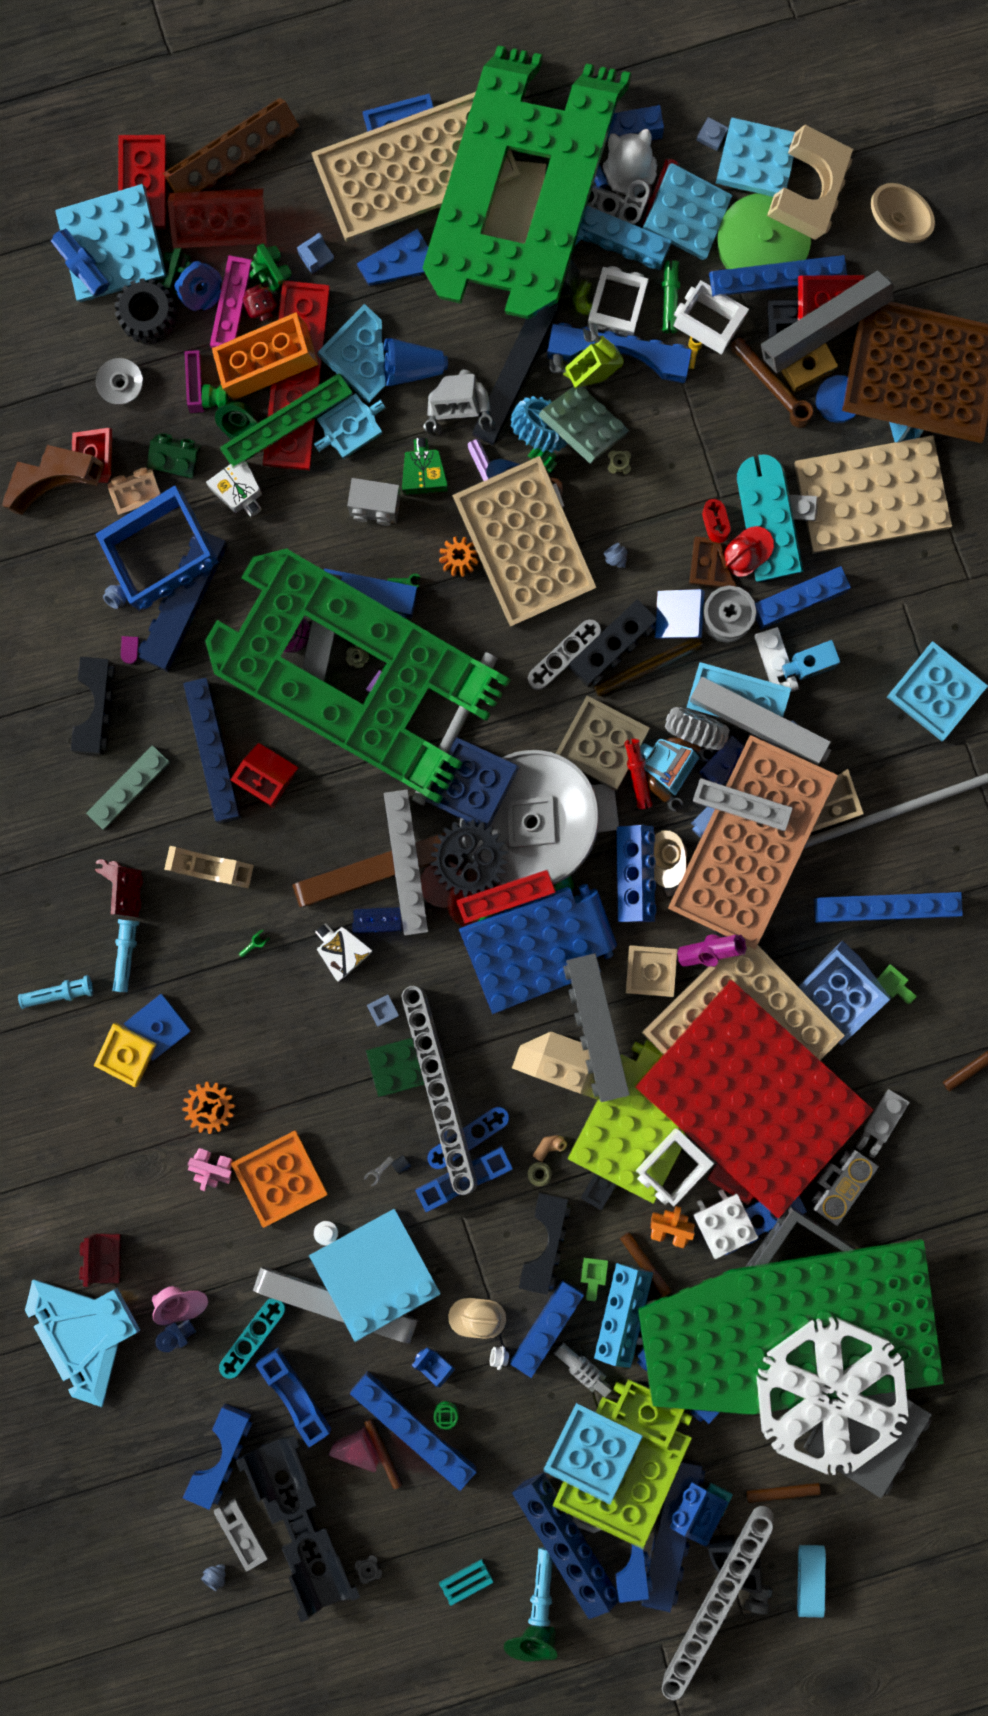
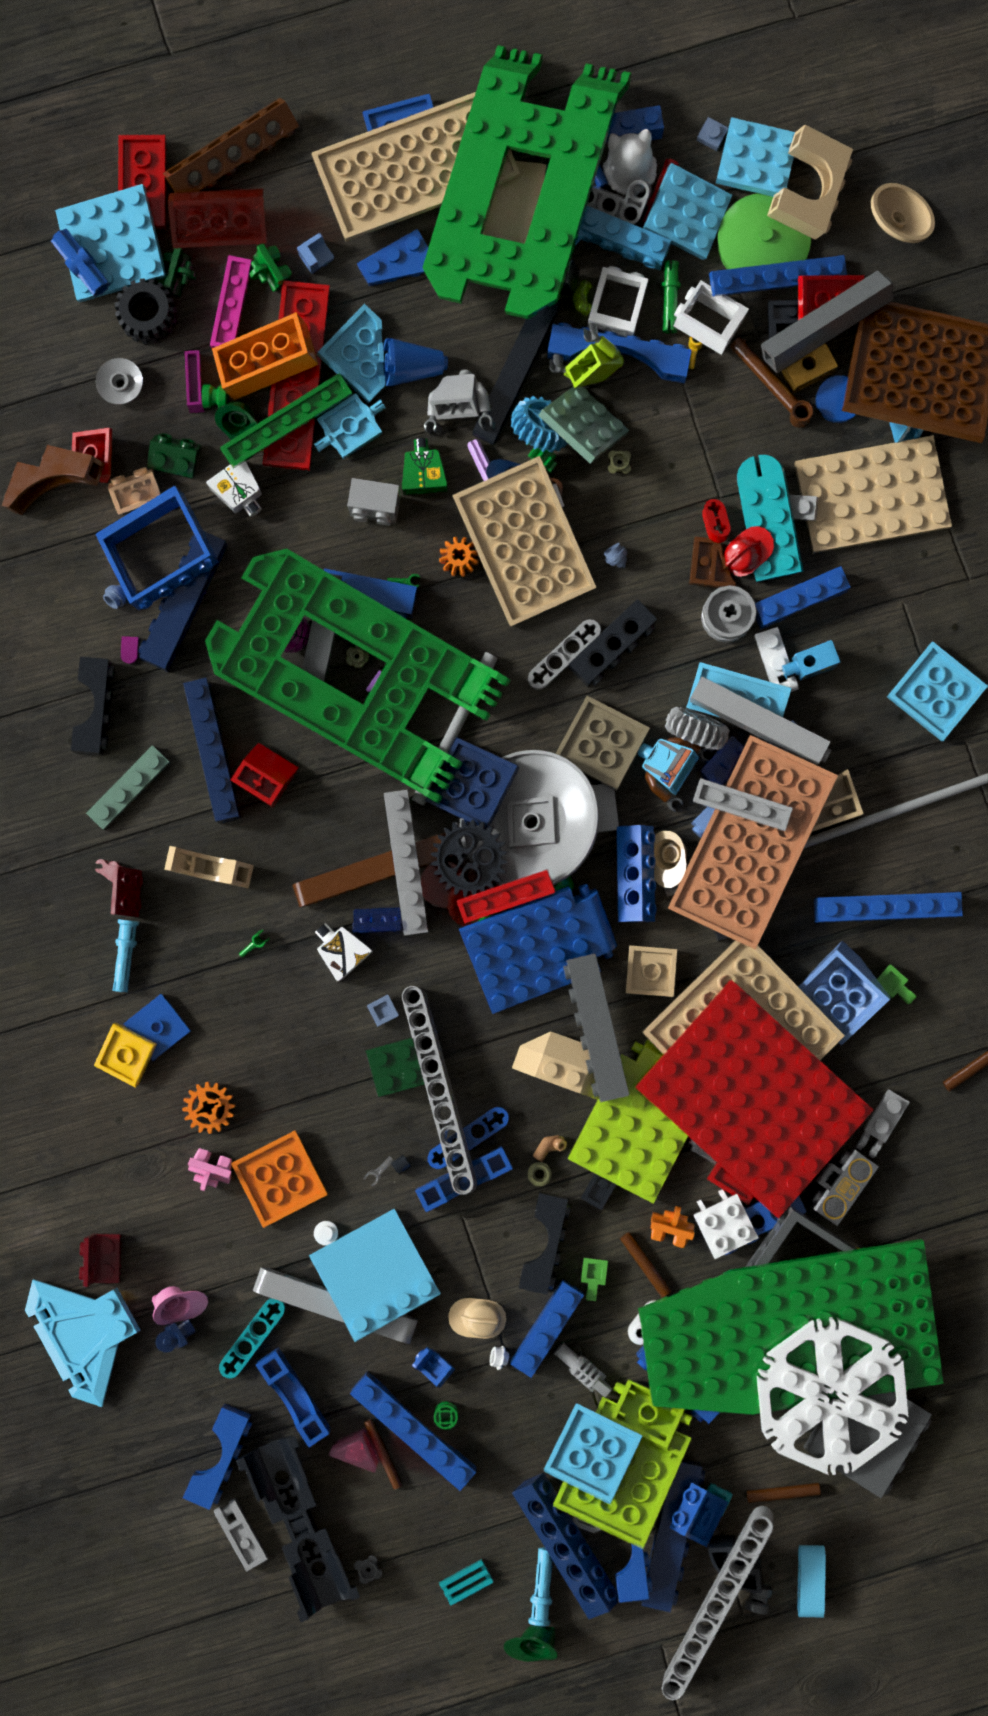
medium azure pin [18,975,93,1009] -> none
blue plate [174,261,222,311] -> none
sand blue plate [201,1564,226,1591] -> none
dark red head [242,284,277,321] -> none
dark brown axle [594,638,703,696] -> none
dark azure brick [594,1263,653,1368] -> none
red pin [624,739,652,809] -> none
white window [636,1128,714,1206] -> none
tile [655,589,704,639] -> none
magenta piece [677,934,747,967] -> none

